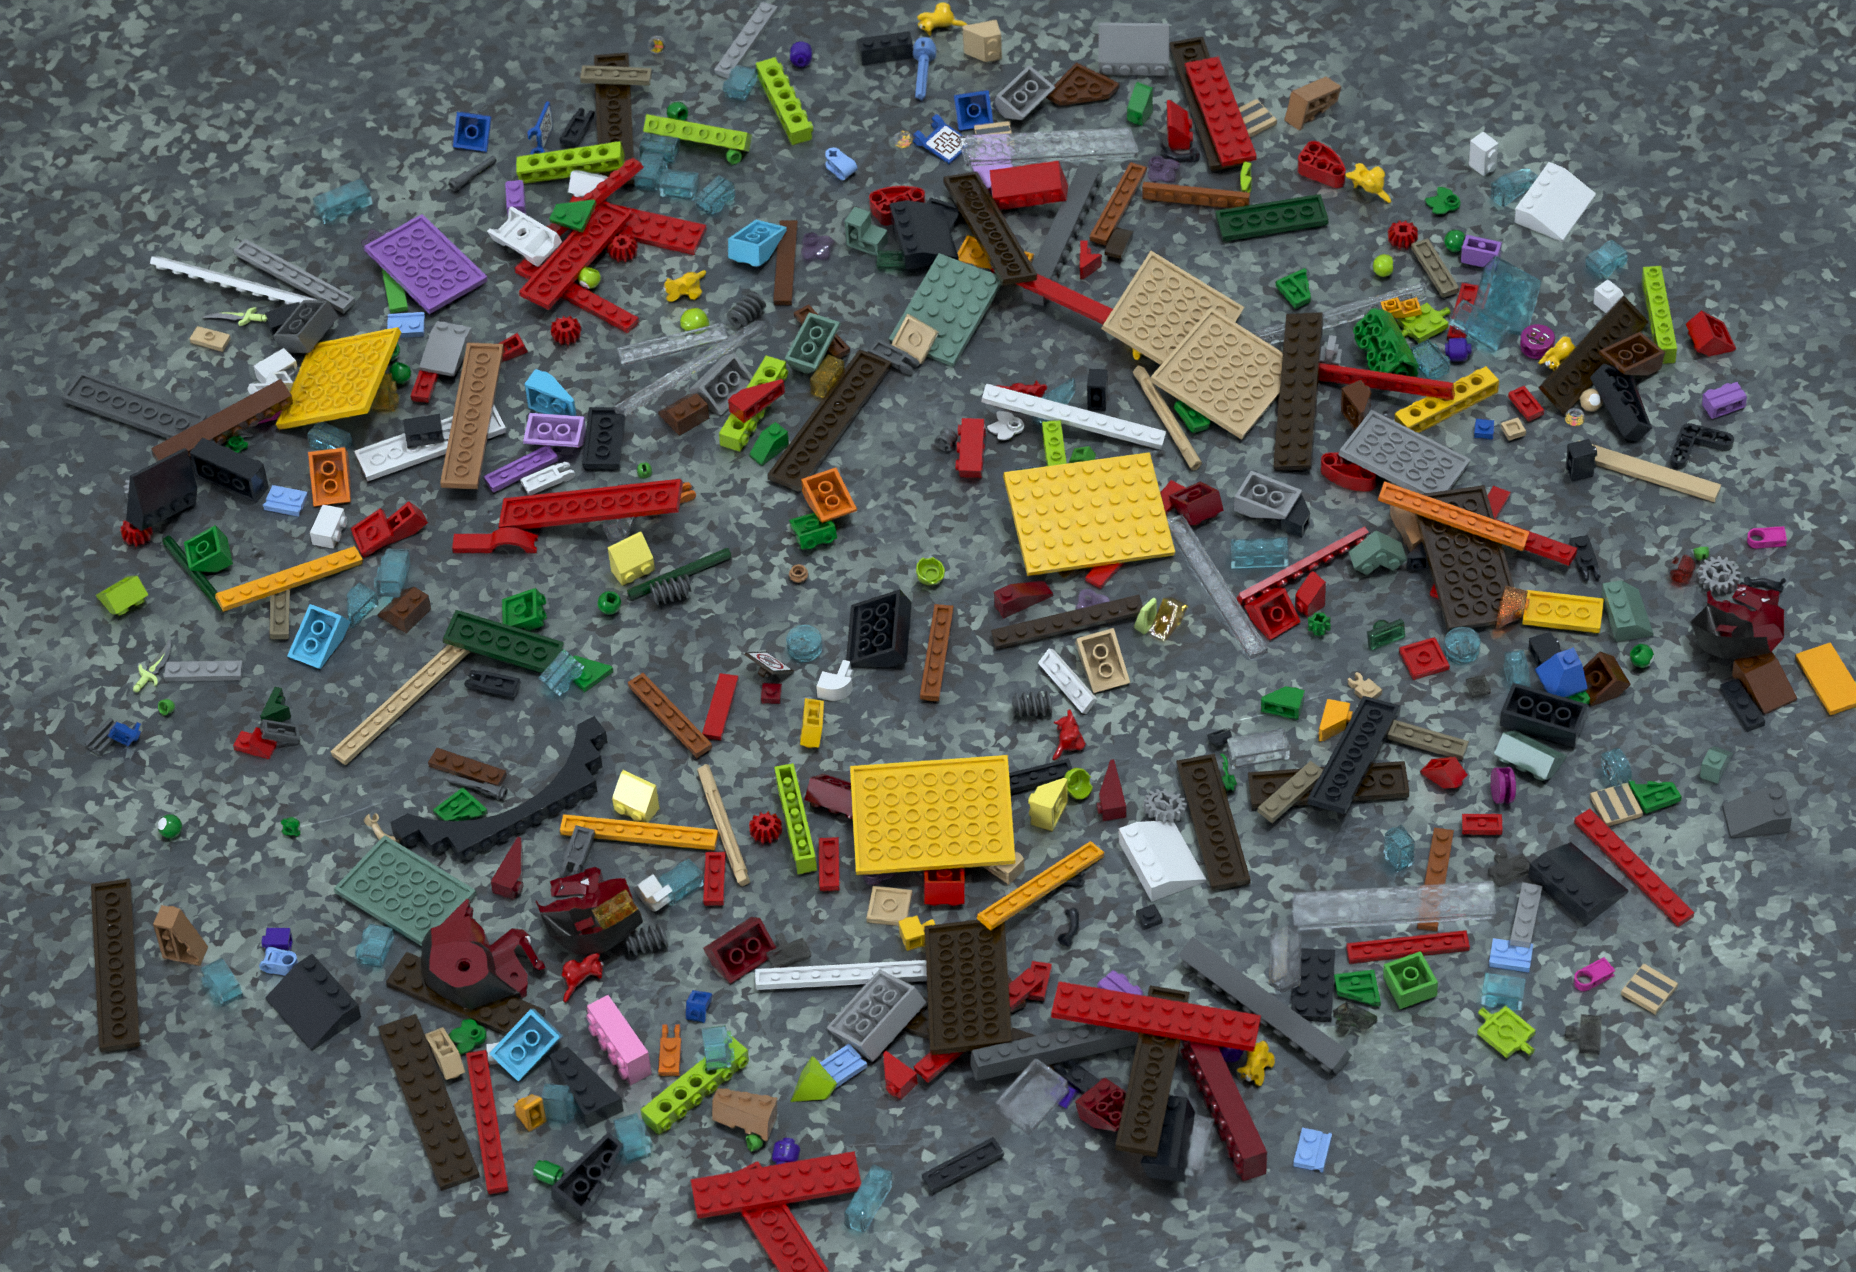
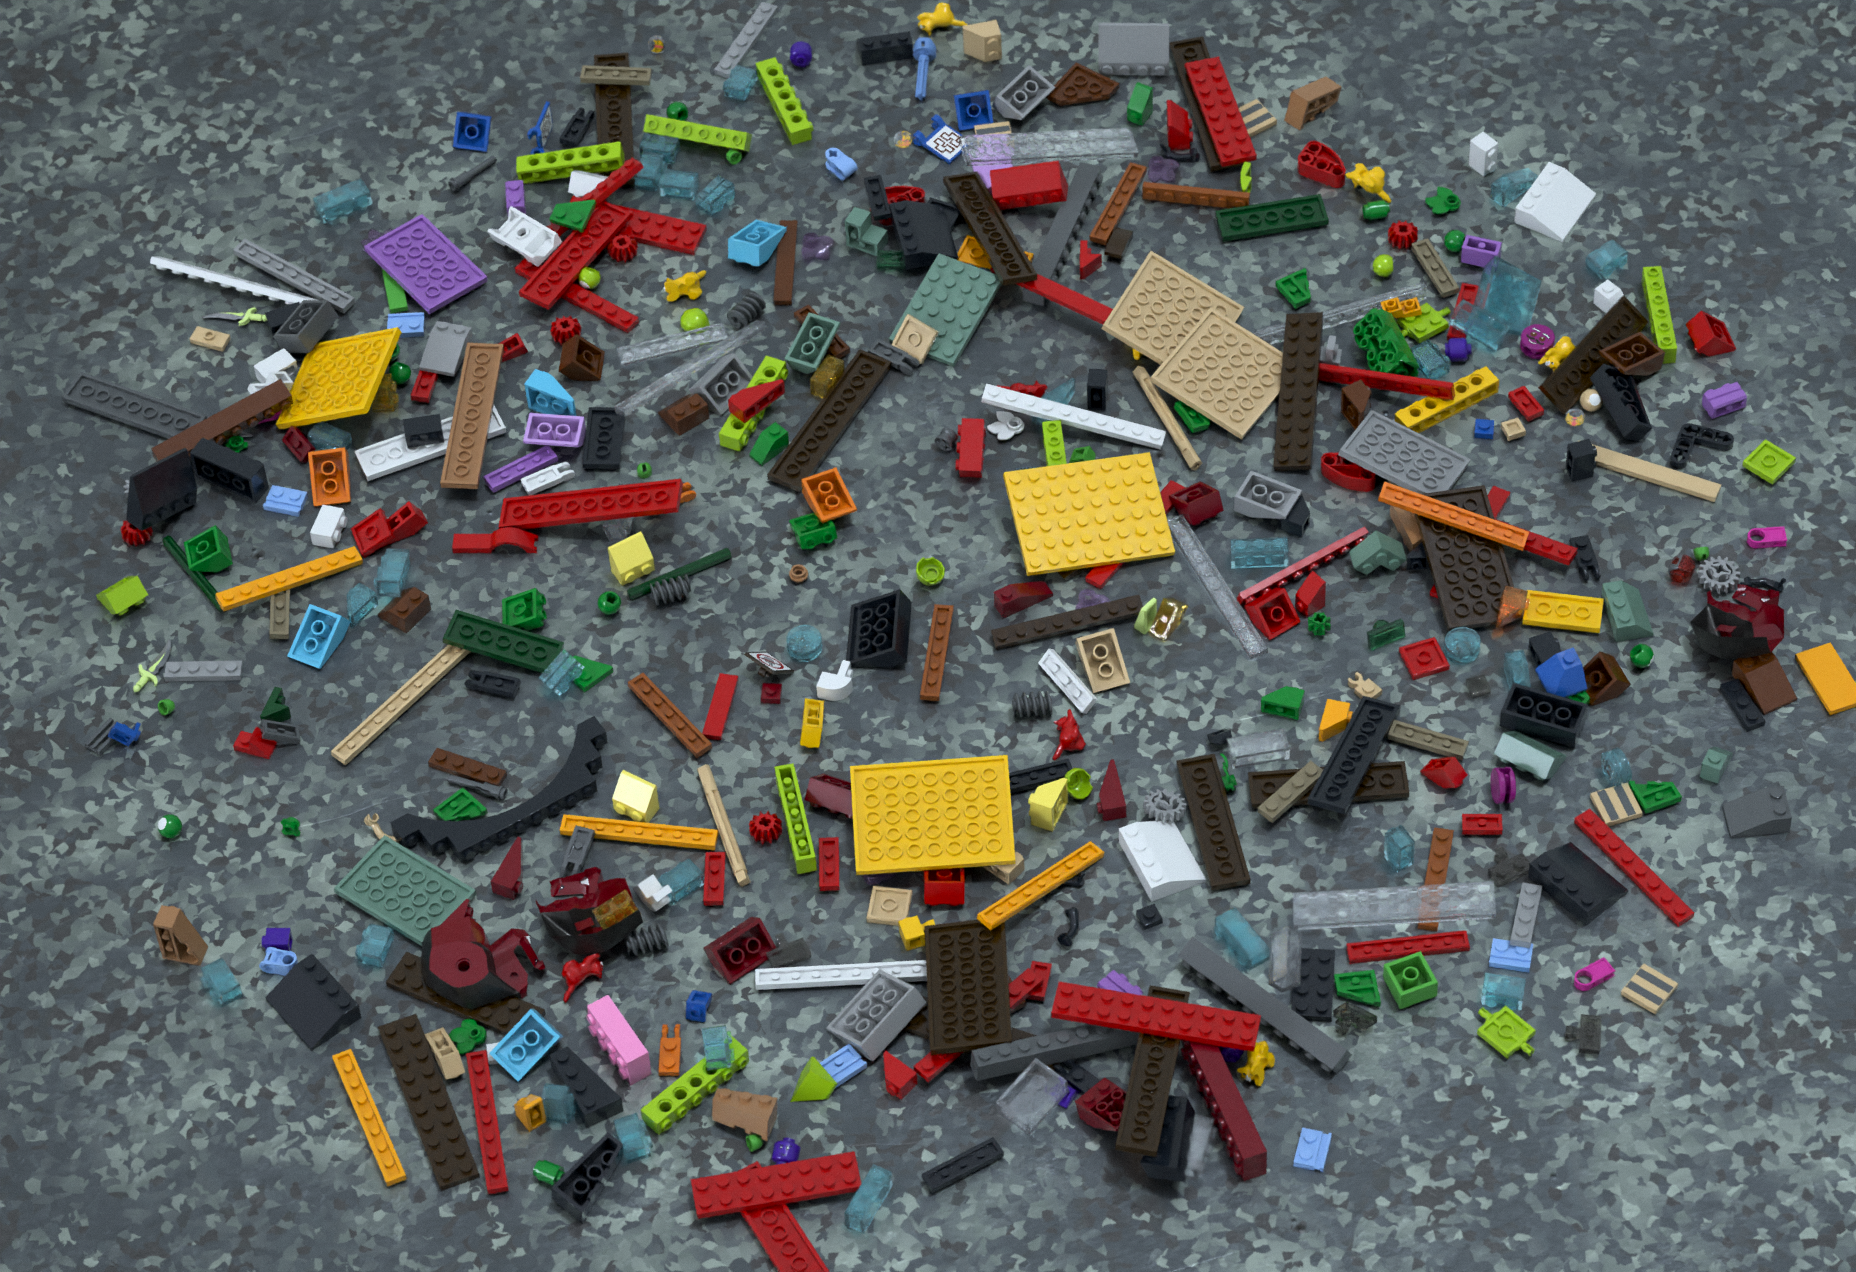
dark brown plate [91,878,141,1052] -> none
none -> dark red plate [282,426,316,463]
none -> light orange plate [332,1049,407,1187]
none -> reddish brown slope [559,334,605,381]
none -> black plate [864,175,891,221]
none -> clear light blue brick [1214,907,1269,971]
none -> green brick [1362,200,1390,220]
none -> lime plate [1742,439,1796,484]

